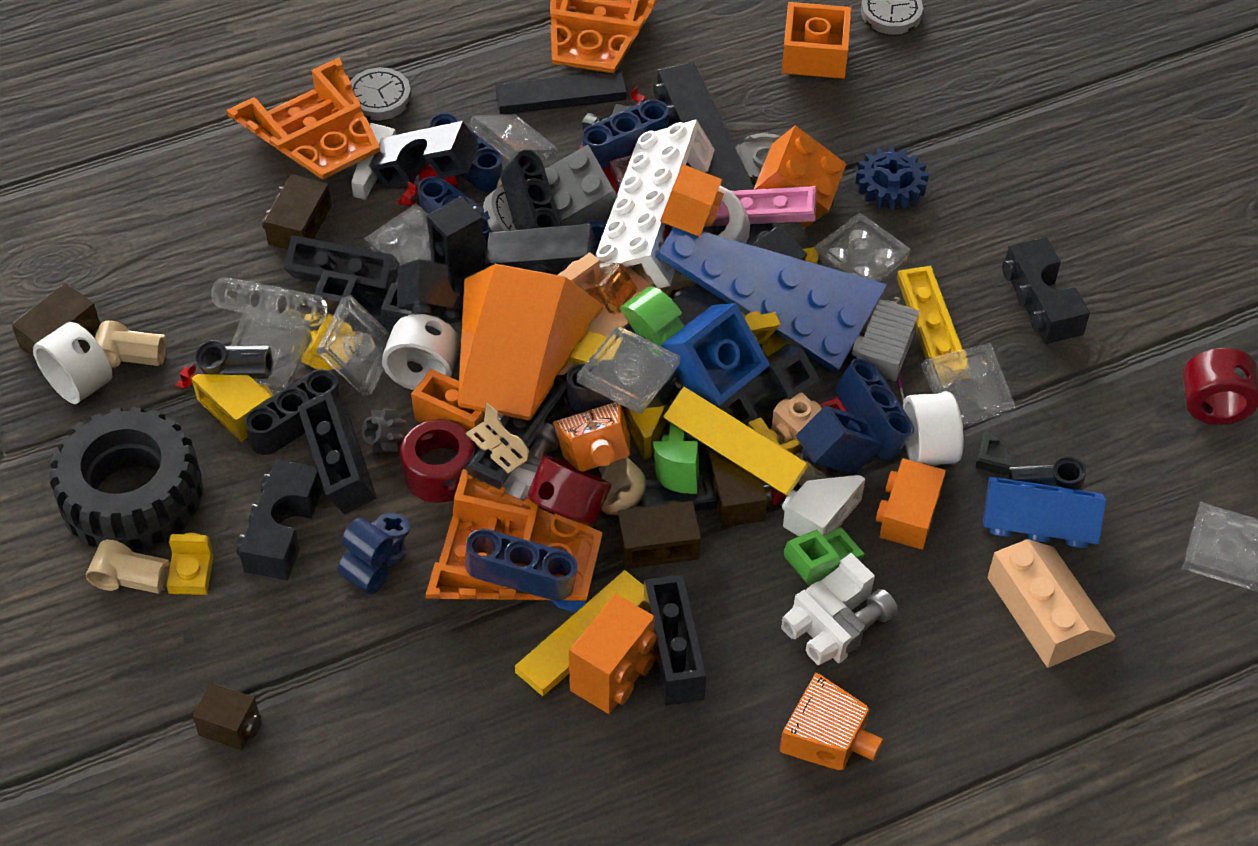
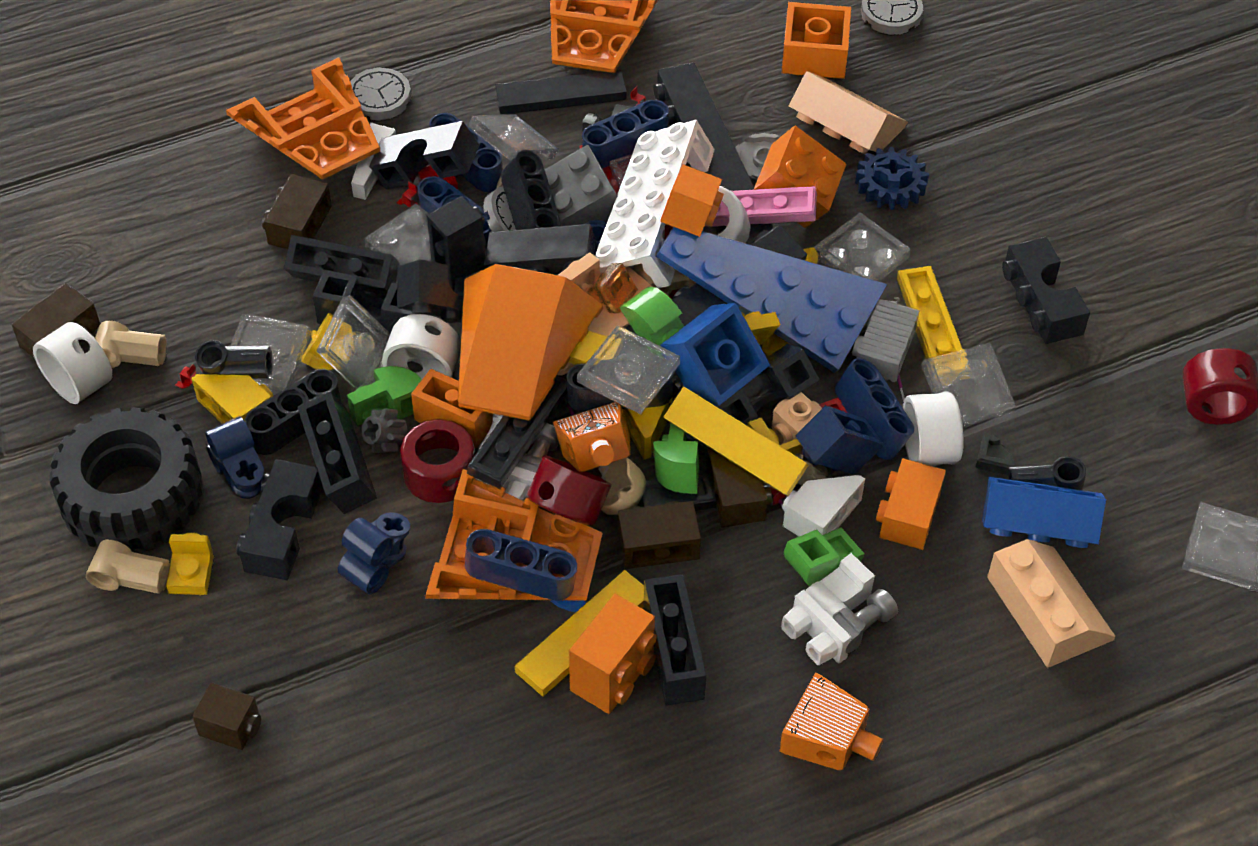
clear beam [211,277,327,327] -> none
tan piece [466,402,529,474] -> none
none -> dark blue piece [205,416,264,499]
none -> bright green brick [347,366,422,426]
none -> light nougat slope [789,71,908,154]

